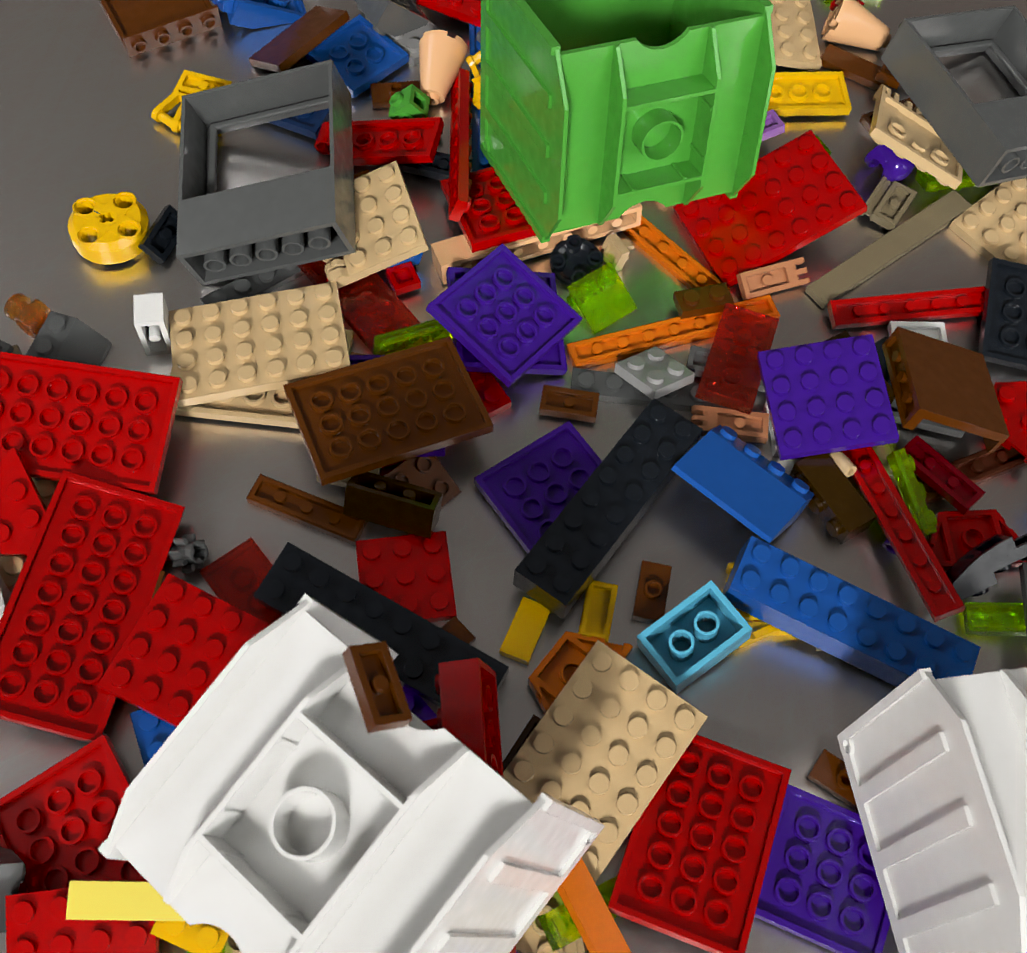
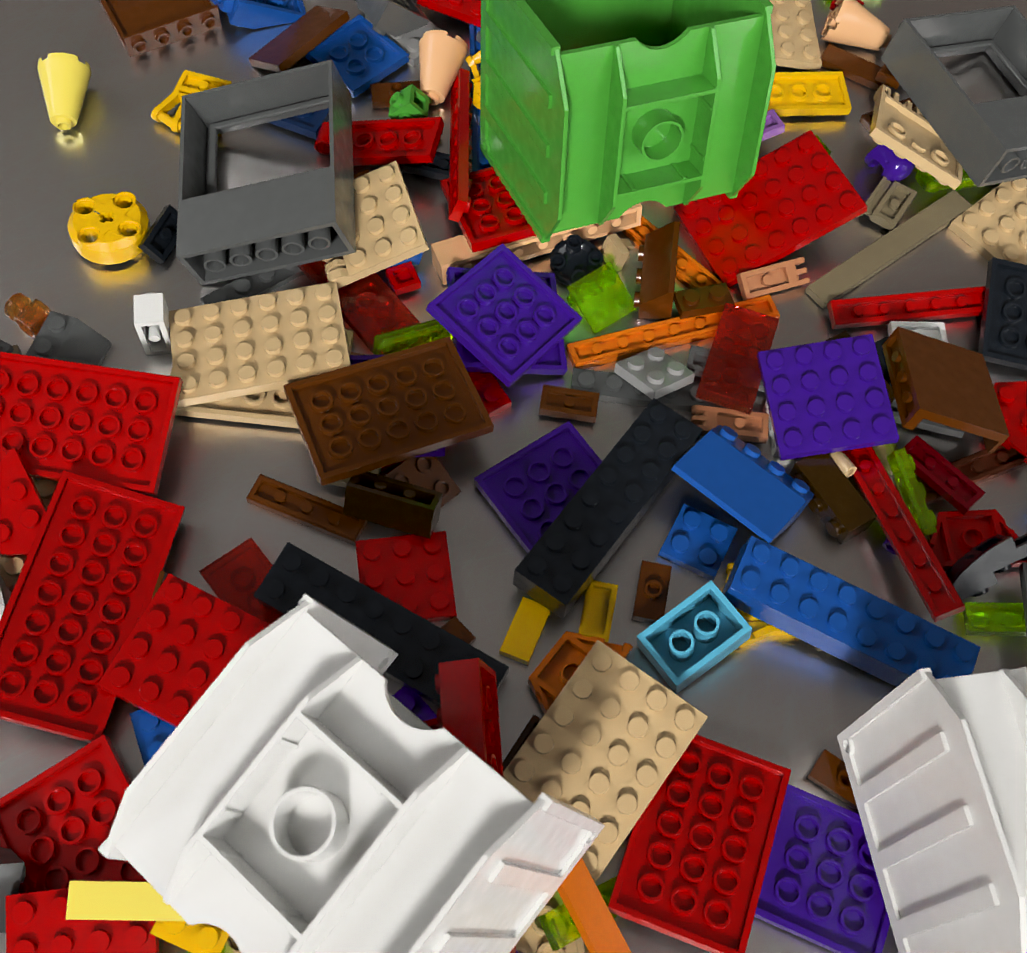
dark grey gear [169,534,209,573] -> none
reddish brown plate [342,641,413,733] -> none
none -> light yellow cone [37,52,91,130]
none -> reddish brown slope [633,221,680,320]
none -> blue plate [658,504,738,581]

